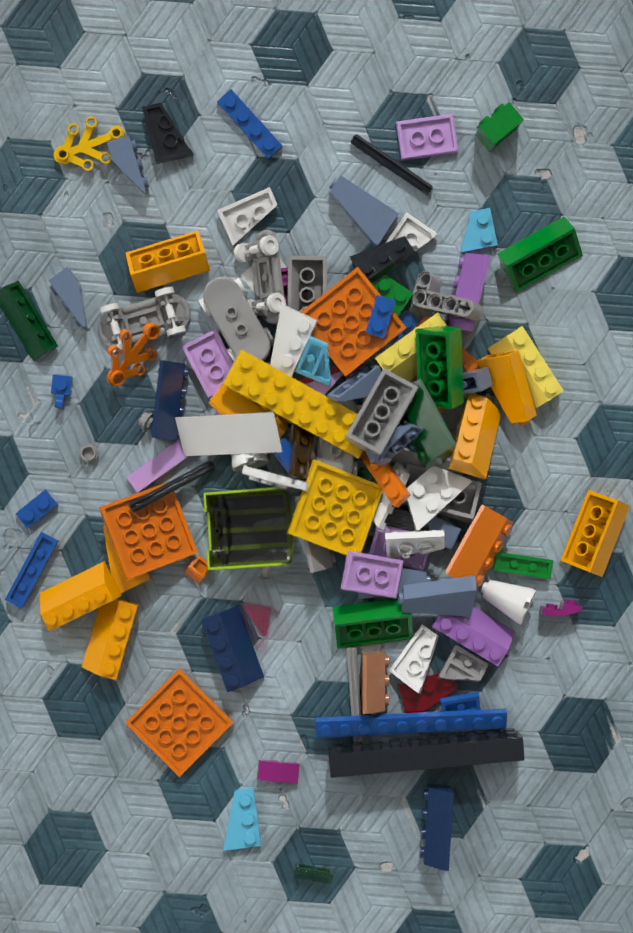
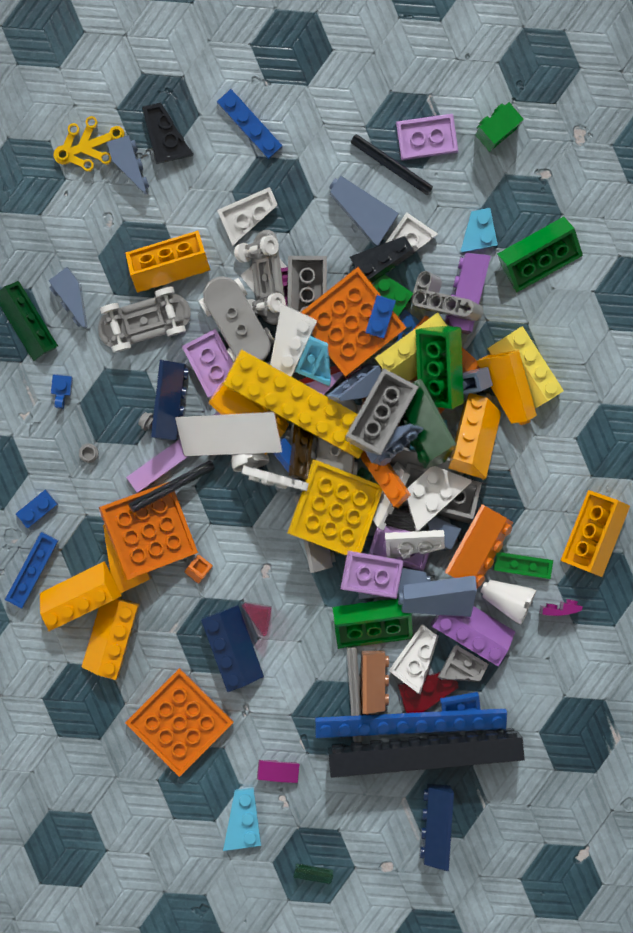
orange plant [107,322,161,386] -> none
clear smoke windscreen [203,487,293,570] -> none

